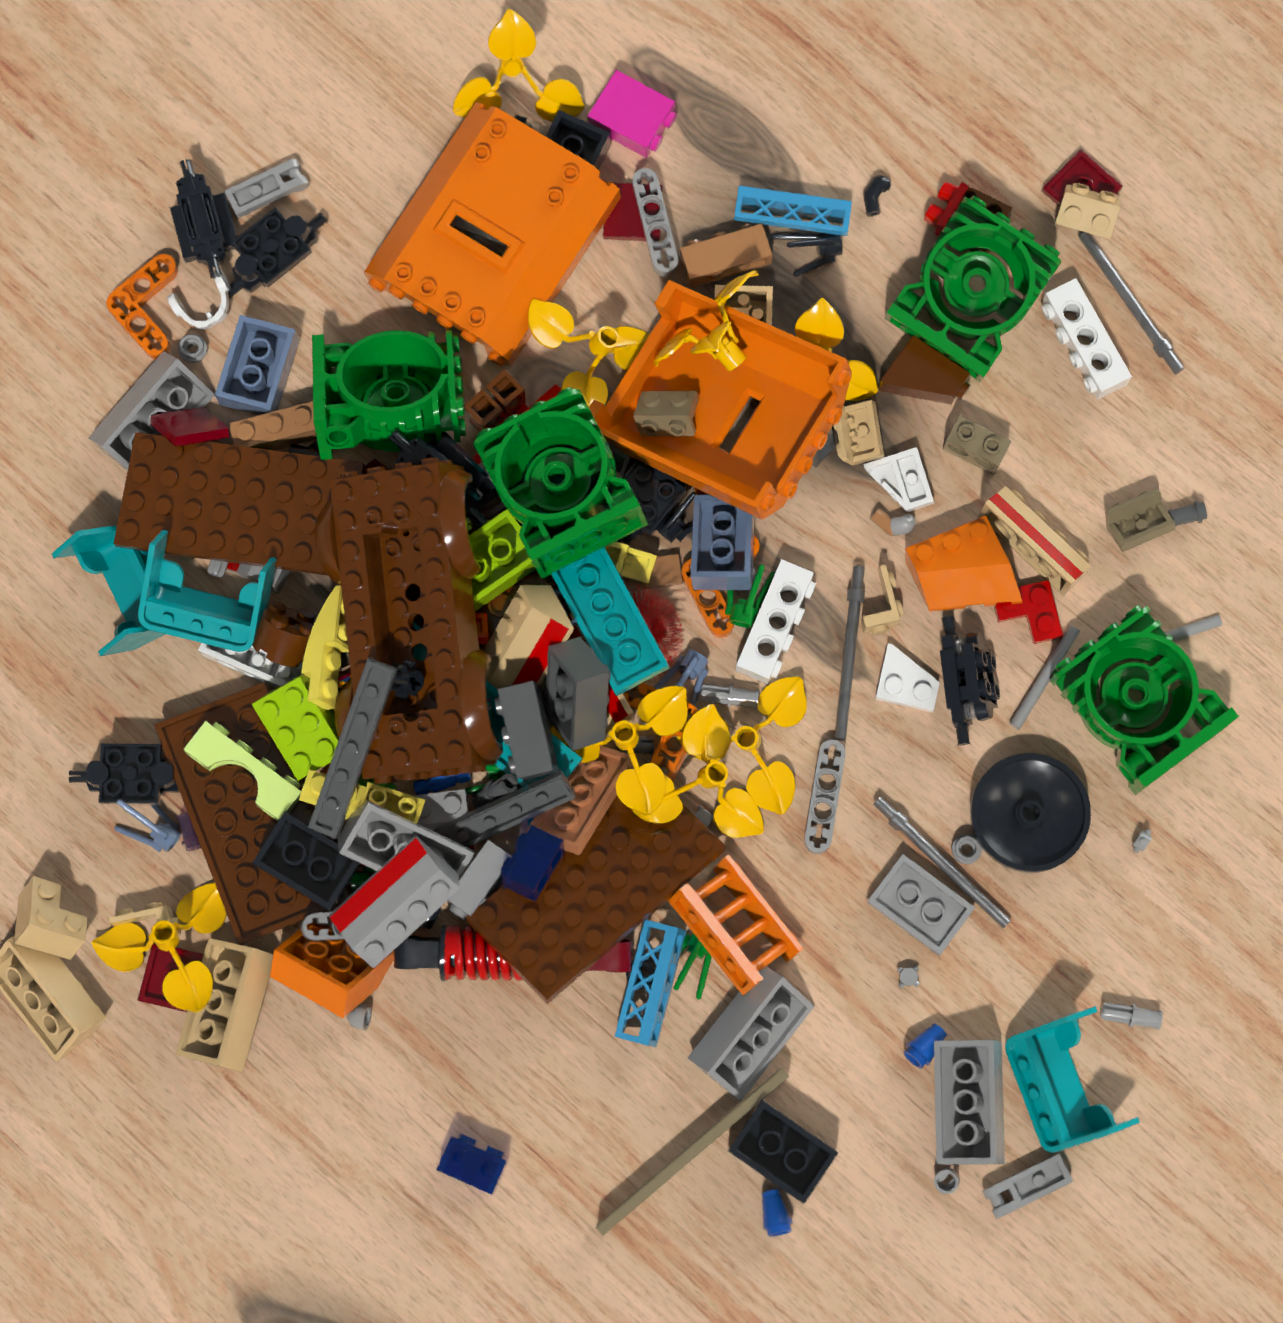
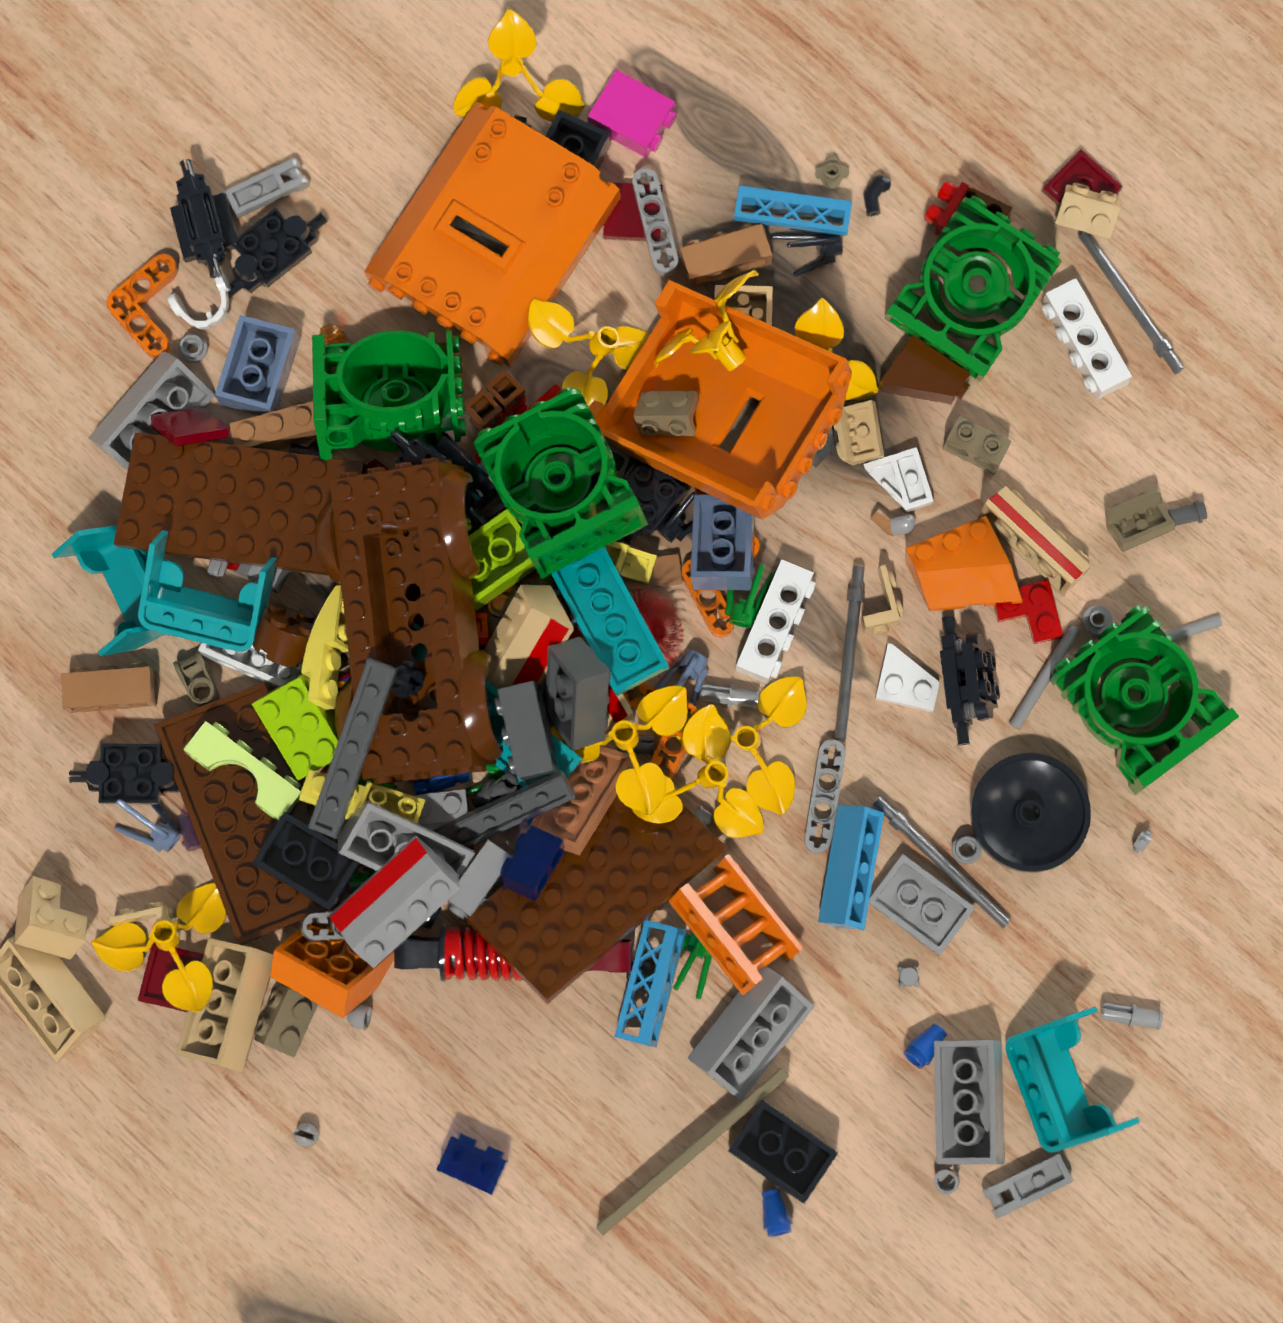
none -> medium nougat brick [61,663,157,713]
none -> dark tan piece [173,651,219,707]
none -> dark tan bracket [254,985,318,1057]
none -> light grey hinge [294,1123,319,1147]
none -> clear orange plate [319,324,347,344]
none -> dark tan plate [815,156,849,189]
none -> dark azure brick [818,805,884,930]
none -> light grey plate [1082,606,1112,635]

